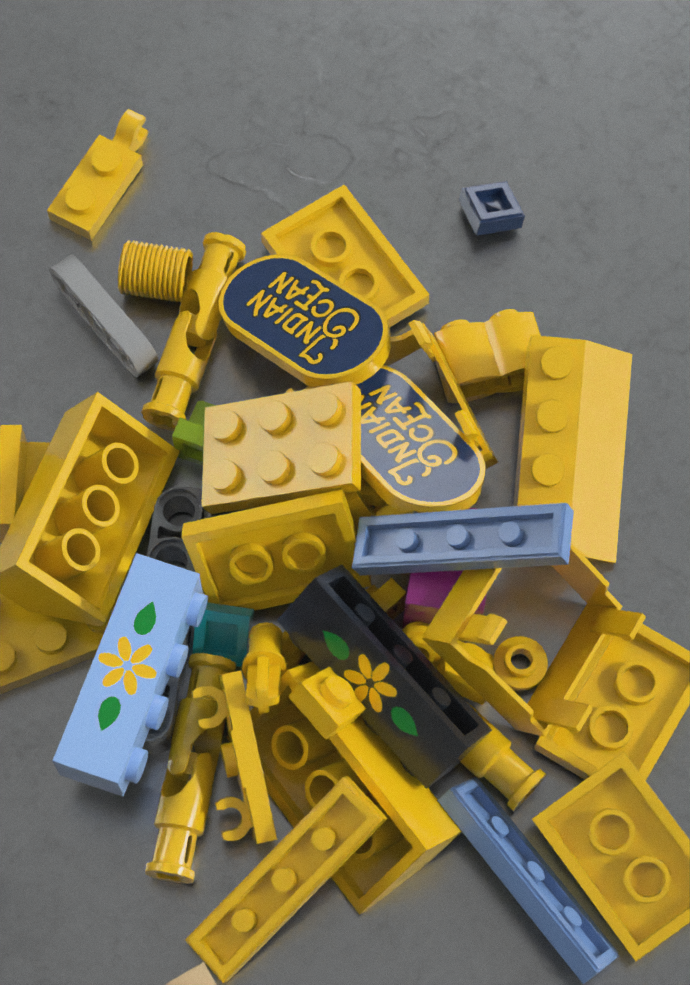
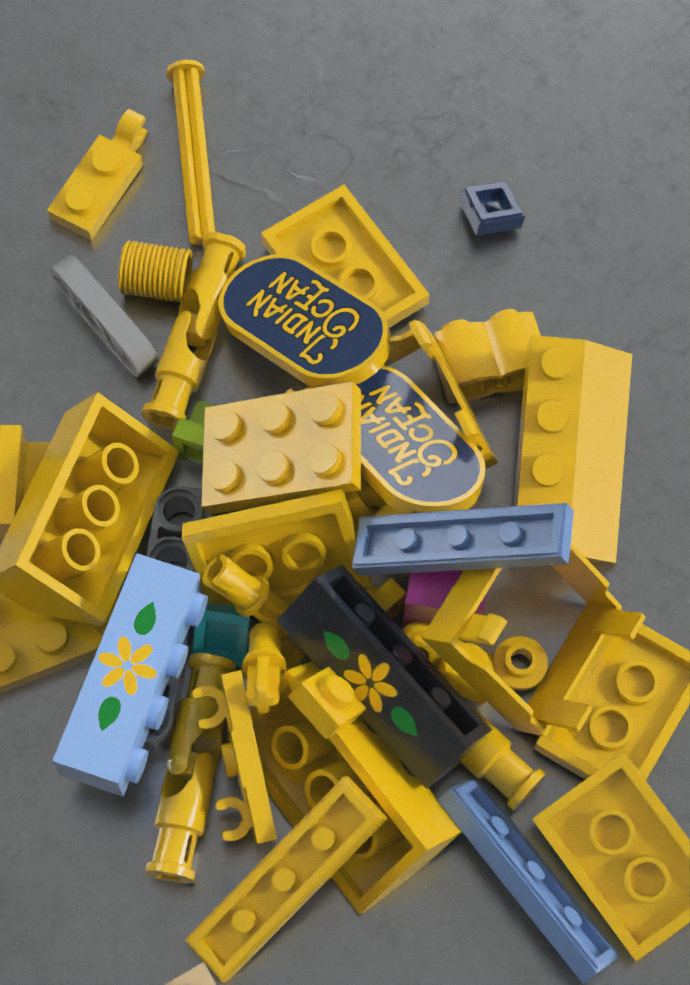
none -> yellow axle [166,60,215,246]
none -> yellow axle [202,554,291,636]

